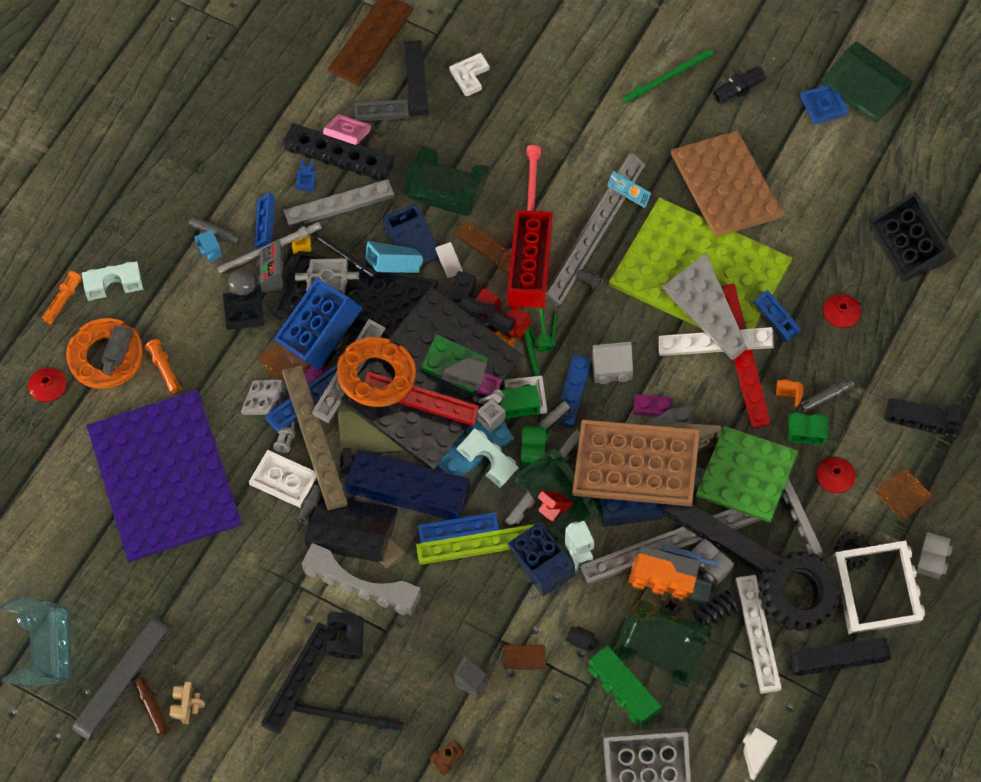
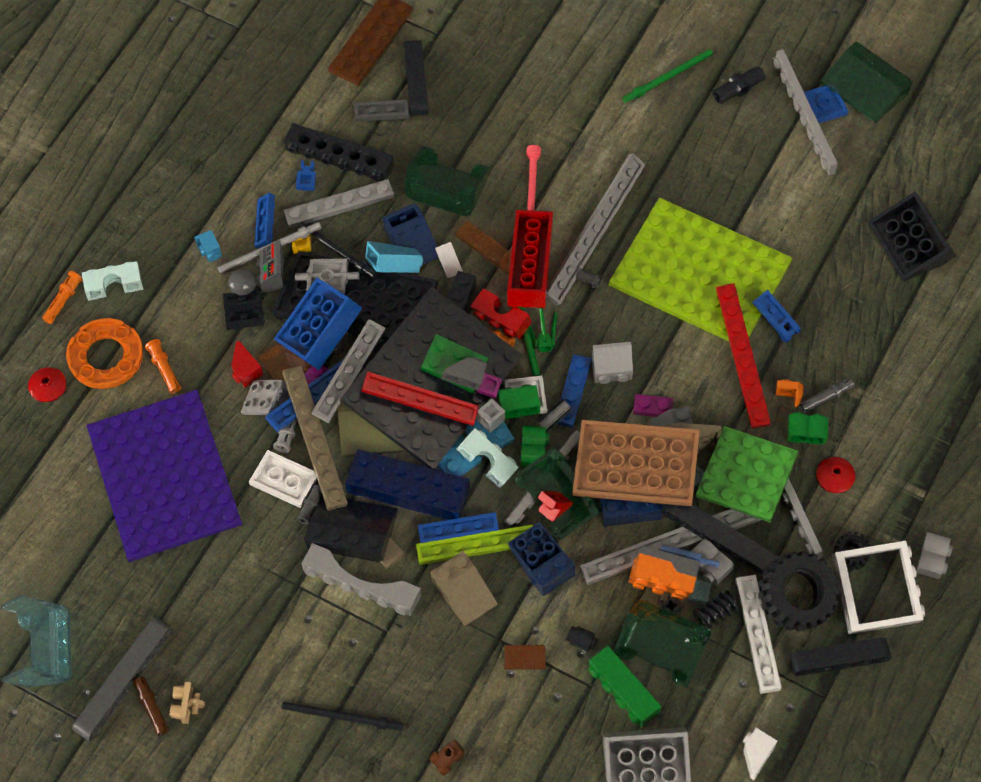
dark grey hinge [102,325,134,376] -> none
dark grey pin [188,215,242,246] -> none
black plate [261,622,337,735] -> none
bright pink plate [323,114,371,145] -> none
black connector [326,612,364,660] -> none
orange plate [337,337,416,407] -> none
black plate [339,448,355,474] -> none
white plate [449,53,489,97] -> none
dark grey slope [454,656,488,698] -> none
black piece [458,295,516,334] -> none
light grey hand [478,389,505,404] -> none
light aqua arch [565,521,594,571] -> none
medium azure sticker [607,171,651,208] -> none
white plate [659,327,774,356] -> none
light grey wing [662,254,747,360] -> none
medium nougat plate [671,131,783,238] -> none
red dish [823,294,861,328] -> none
clear orange tile [876,468,932,521] -> none
black beam [884,398,966,438] -> none
none -> red slope [232,340,263,388]
none -> dark tan slope [430,551,498,627]
none -> light grey plate [774,49,838,175]

